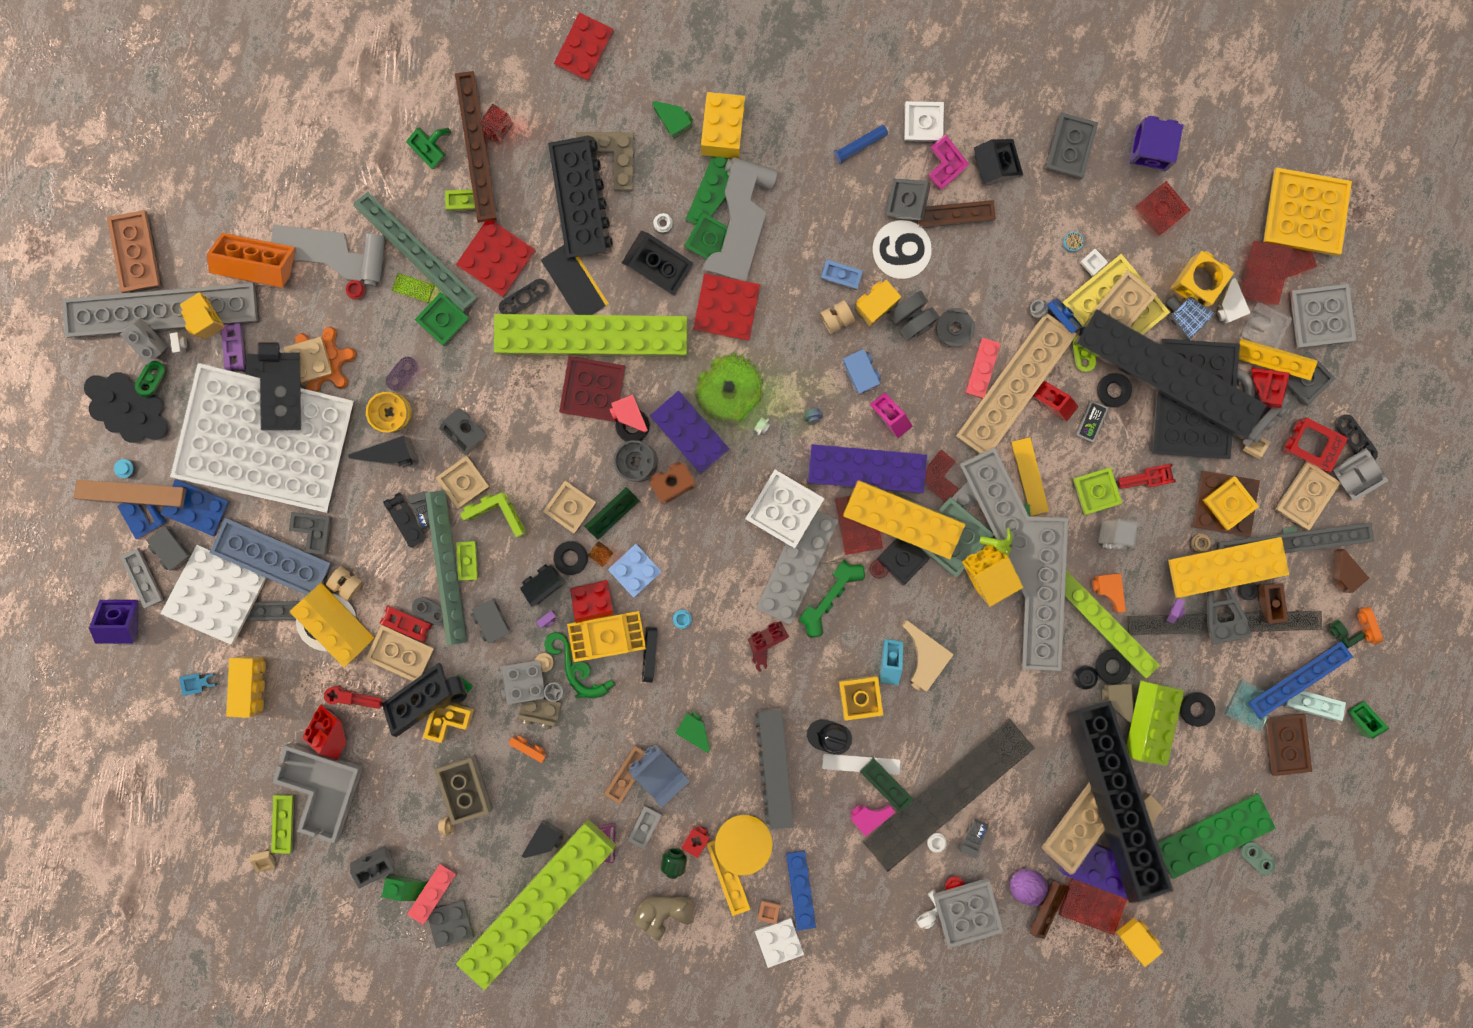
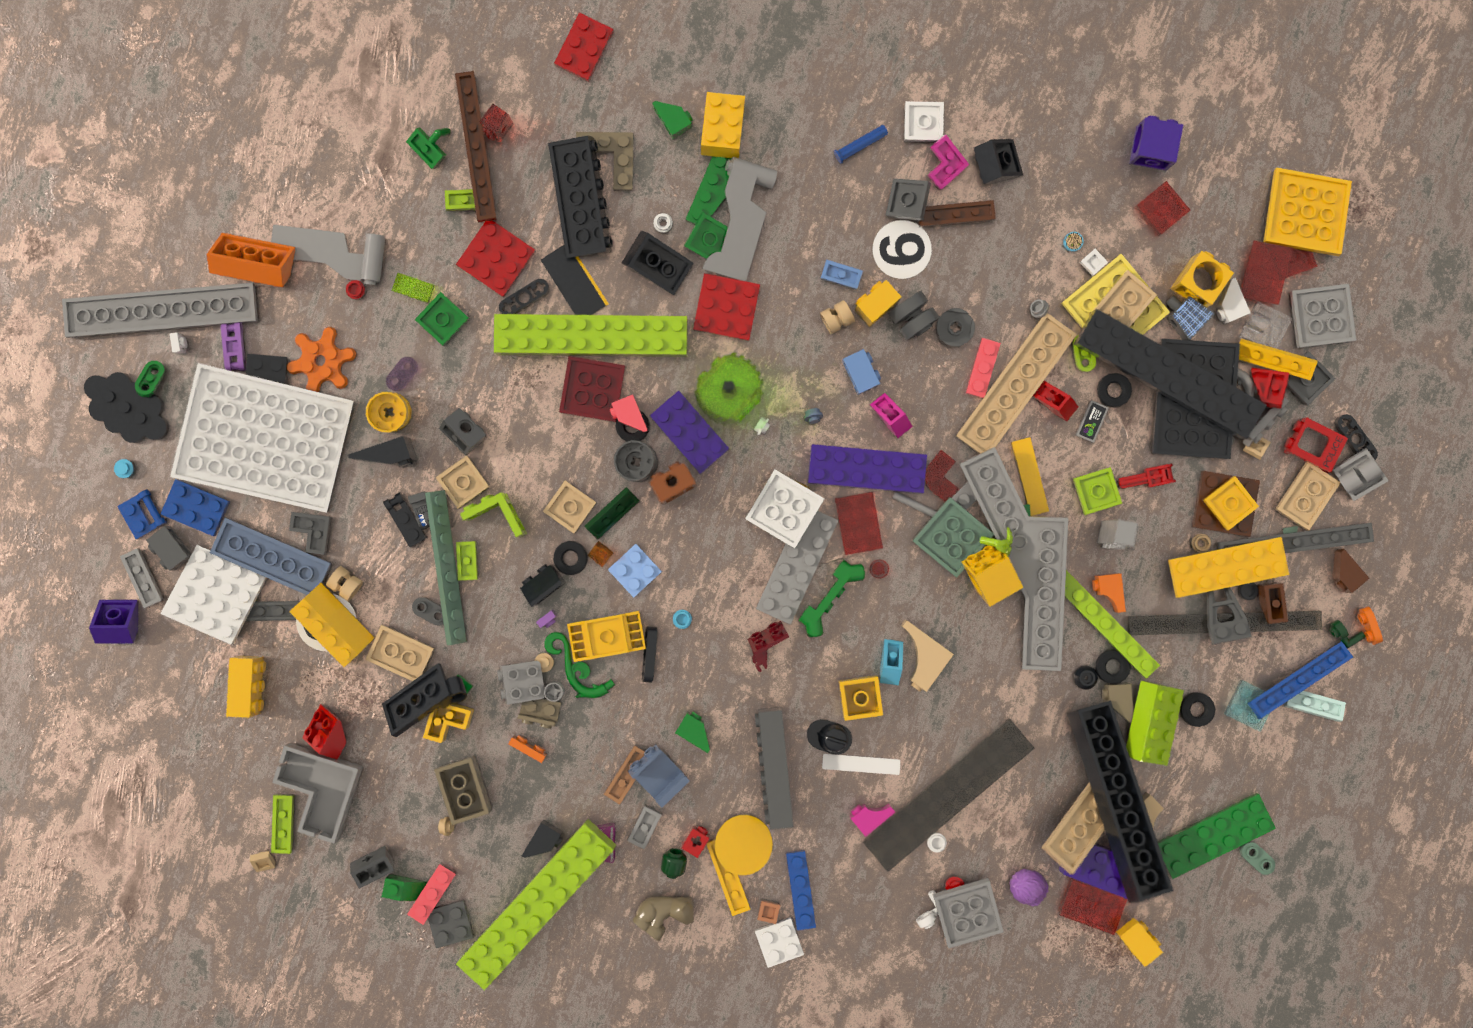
medium nougat tile [73,480,186,508] -> none
nougat plate [107,210,161,293] -> none
light grey brick [120,317,168,364] -> none
dark azure plate [179,673,216,696] -> none
yellow brick [180,292,225,339] -> none
black hinge [258,342,301,430] -> none
tan plate [284,337,333,384] -> none
red connector [324,686,382,709] -> none
sand green plate [353,192,477,311] -> none
red plate [379,605,433,642] -> none
dark grey brick [471,598,512,644] -> none
red plate [570,580,614,623] -> none
yellow plate [843,480,966,559] -> none
dark green plate [859,757,914,813] -> none
black tile [876,538,930,586] -> none
dark grey leg [958,818,989,859] -> none
reddish brown plate [1030,881,1069,939] -> none
dark grey plate [1045,112,1098,179] -> none
blue plate [1047,298,1082,334] -> none
medium lavender plate [1166,598,1185,624] -> none
reddish brown plate [1265,714,1312,776] -> none
green slope [1348,701,1389,739] -> none

